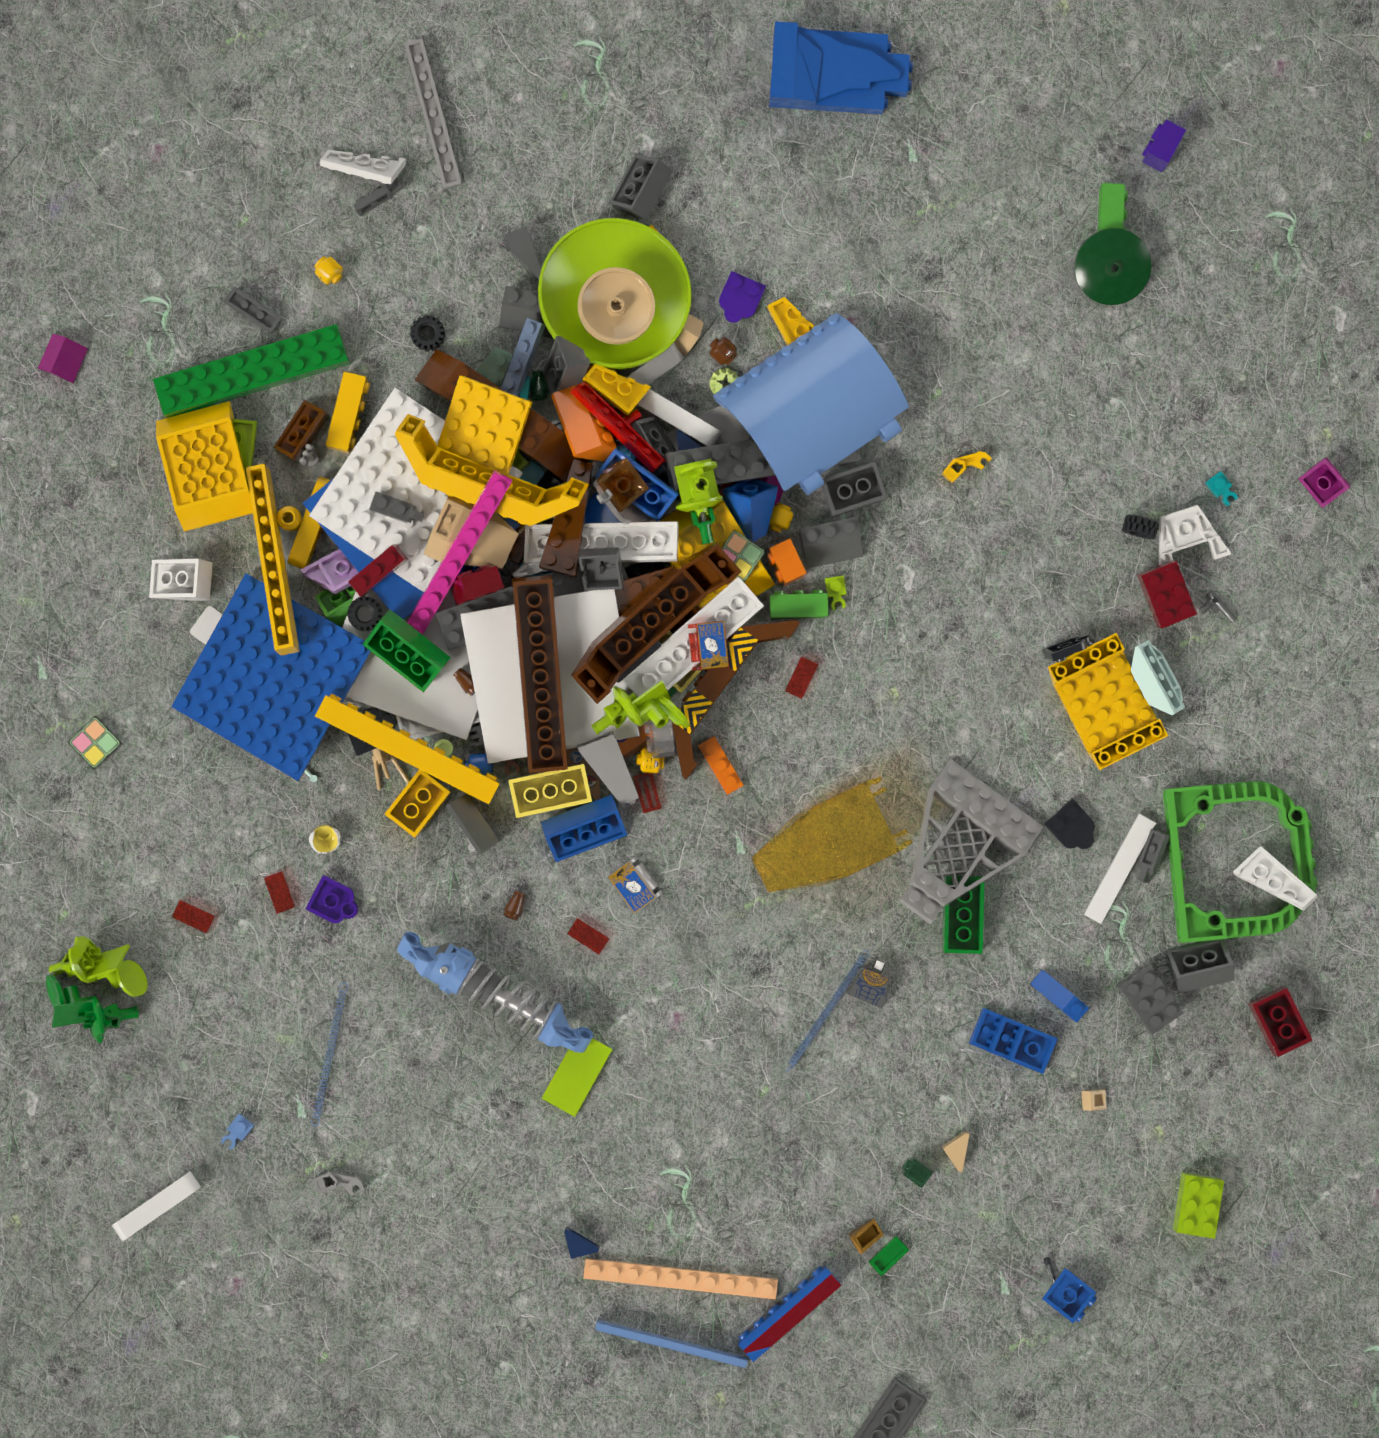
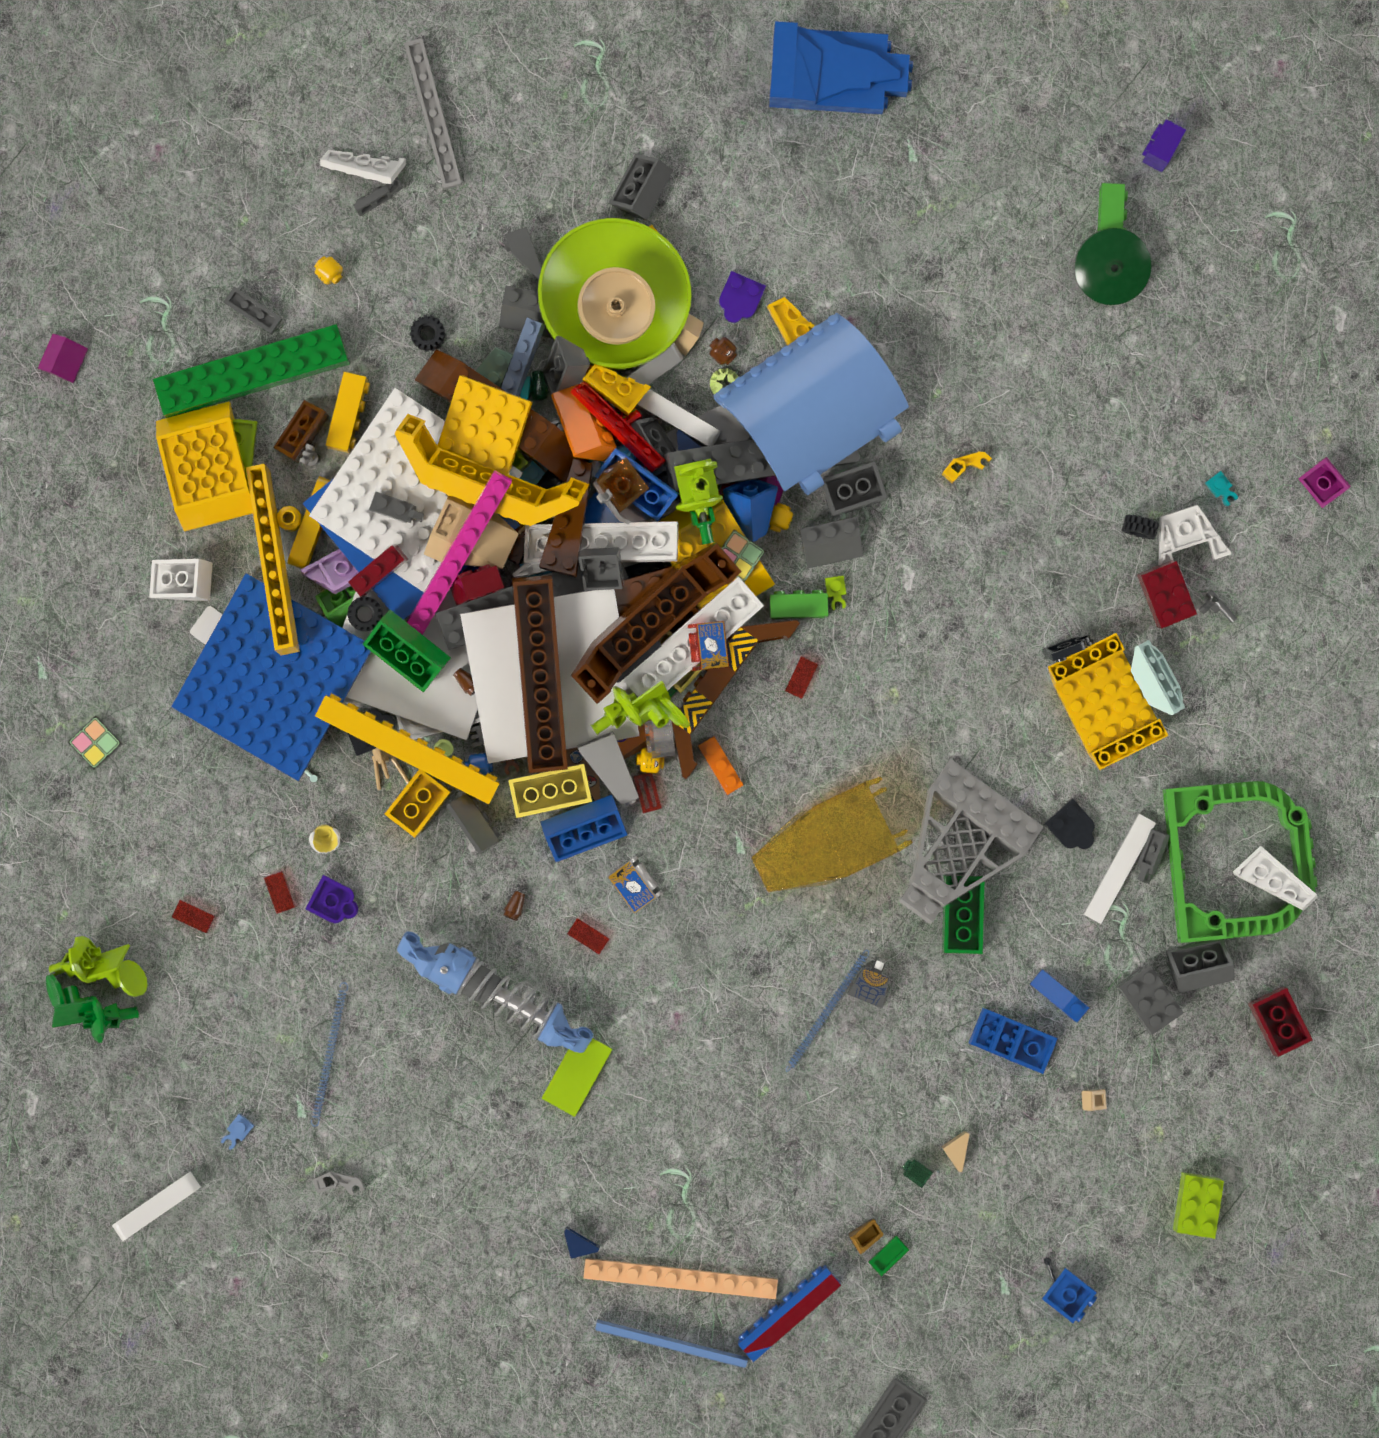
orange brick [767,539,807,586] -> none

